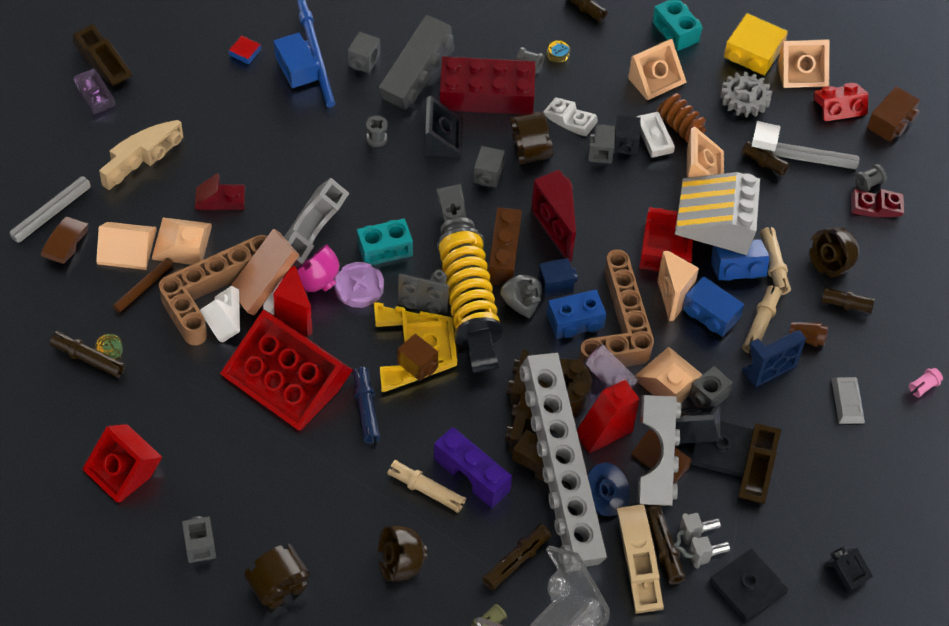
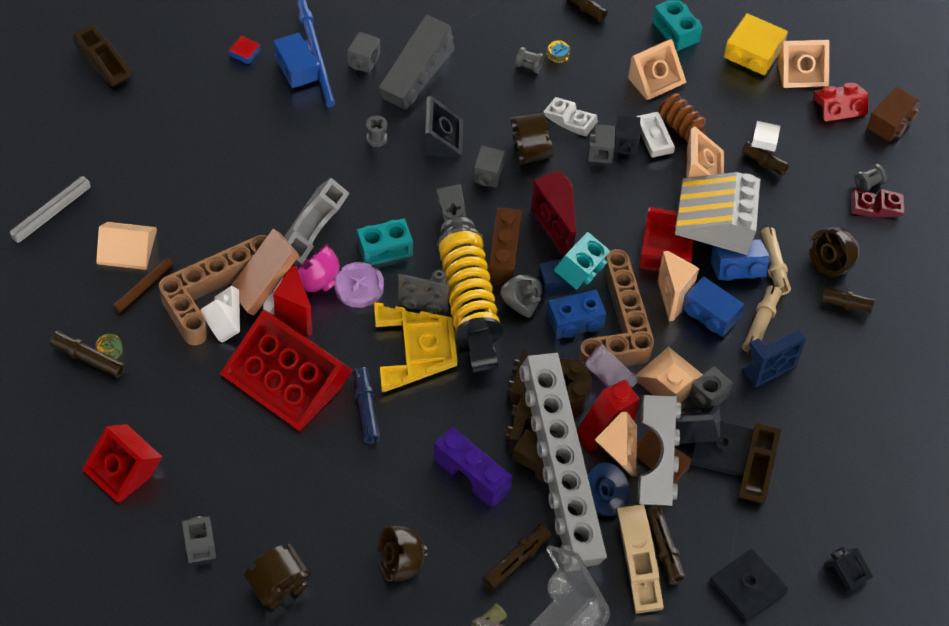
reddish brown slope [41,216,88,264] -> none
clear purple plate [73,69,116,114] -> none
tan slope [99,120,183,190] -> none
light nougat slope [152,218,212,265] -> none
dark red slope [195,173,245,210] -> none
tan pin [388,460,466,513] -> none
reddish brown brick [397,333,438,381] -> none
dark red brick [440,56,535,115] -> none
light grey piece [674,513,730,569] -> none
light grey gear [720,72,772,117] -> none
light grey axle [772,142,859,169] -> none
reddish brown cone [789,322,828,347] -> none
light grey tile [831,377,865,424] -> none
bright pink pin [909,368,943,398] -> none
none -> teal brick [554,232,610,290]
none -> light nougat slope [595,412,637,477]

